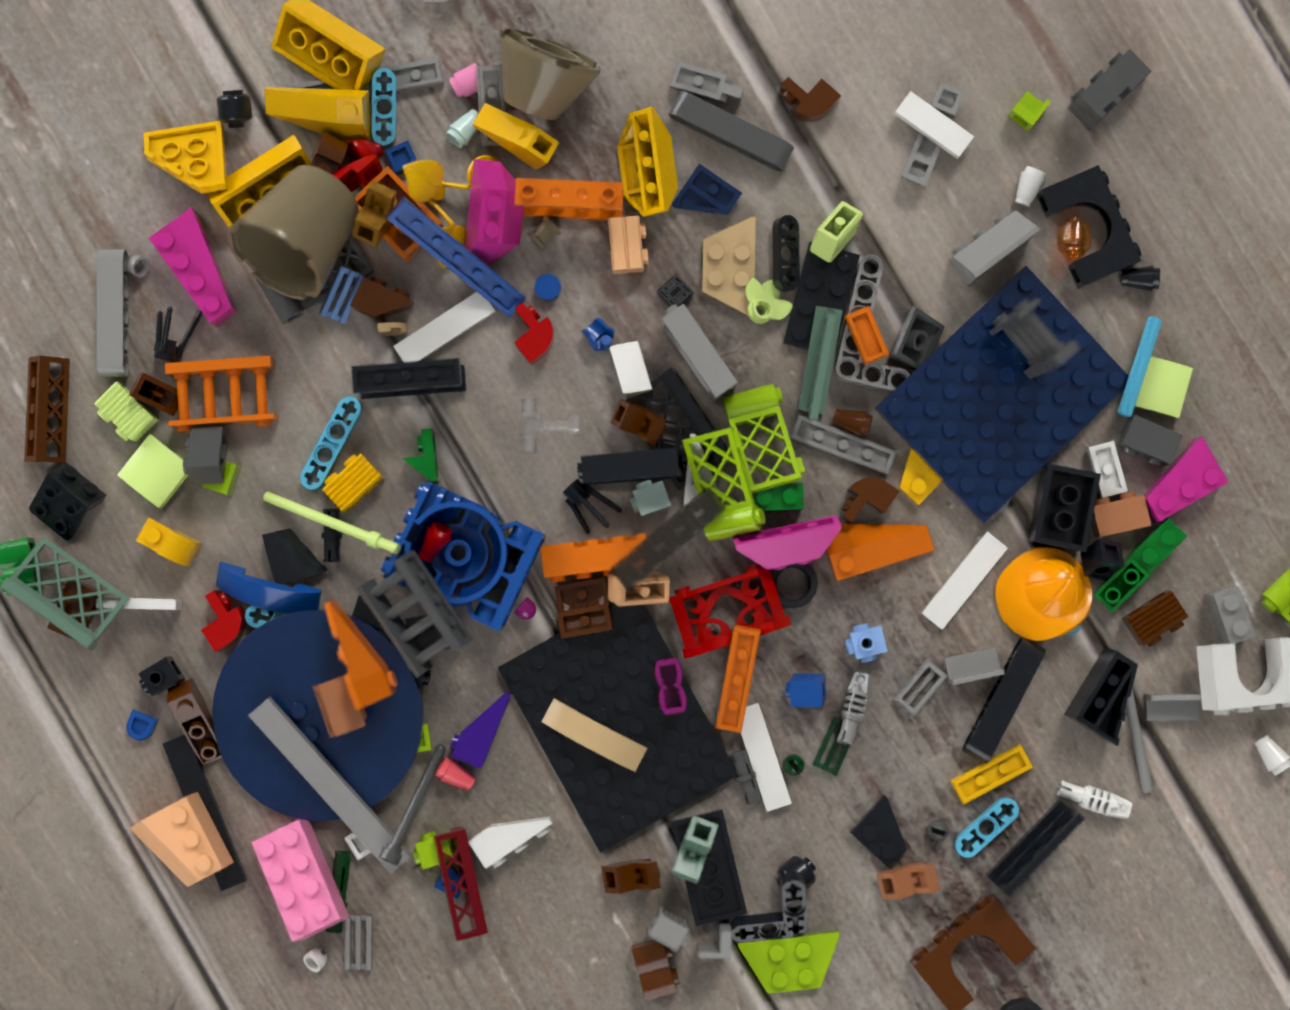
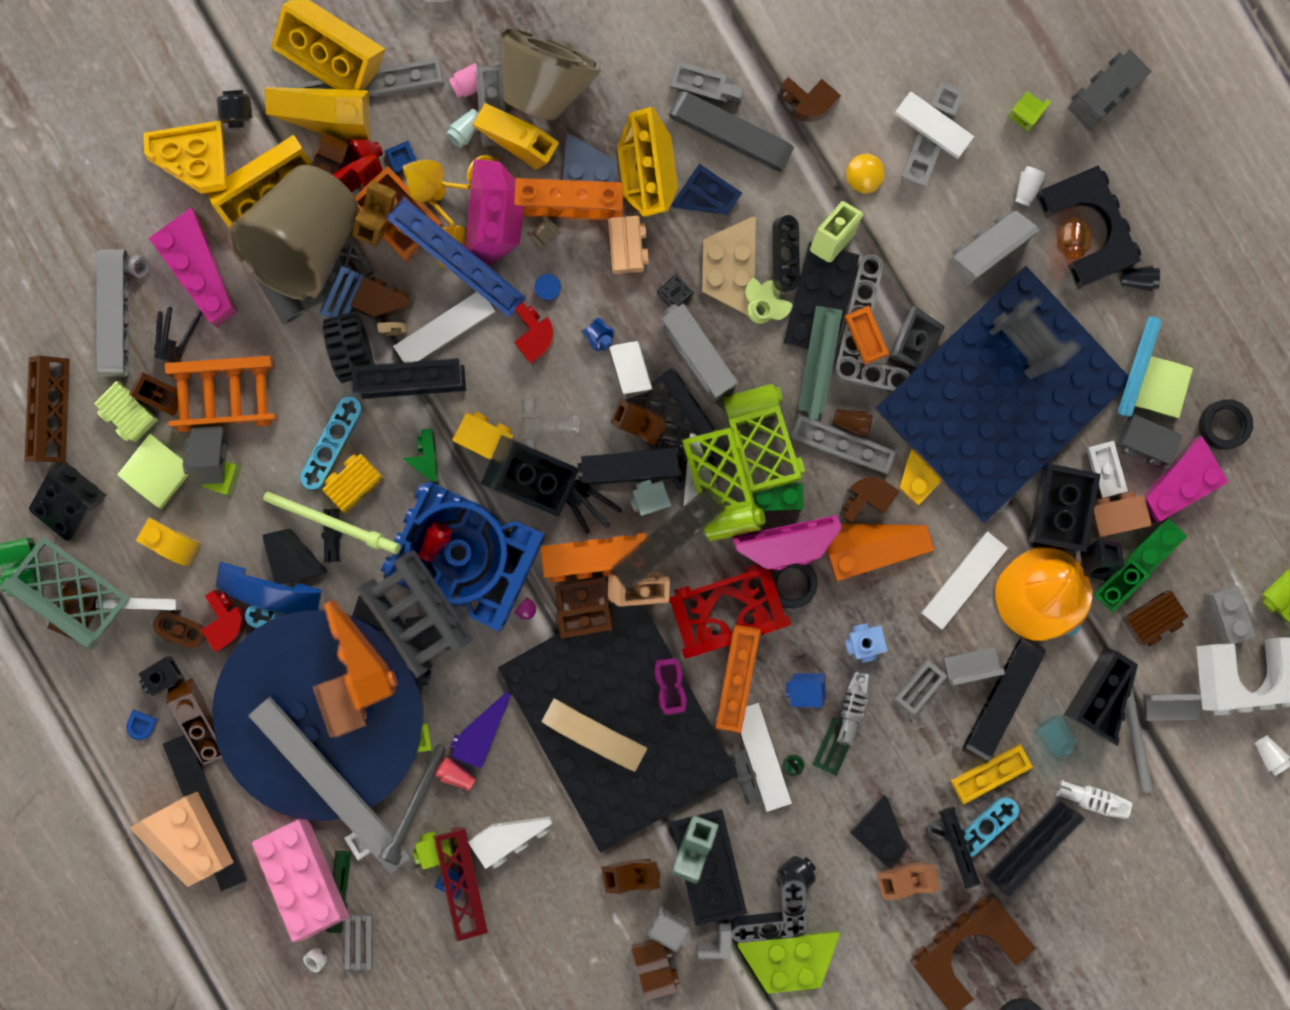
medium azure beam [372,68,397,146] -> none
none -> reddish brown plate [153,612,206,648]
none -> black tyre [322,311,374,383]
none -> yellow brick [452,411,515,460]
none -> black brick [480,435,578,517]
none -> sand blue wing [563,134,617,182]
none -> yellow hair [846,153,886,194]
none -> black pin [939,807,981,889]
none -> clear light blue brick [1034,715,1078,758]
none -> black tyre [1199,399,1253,450]

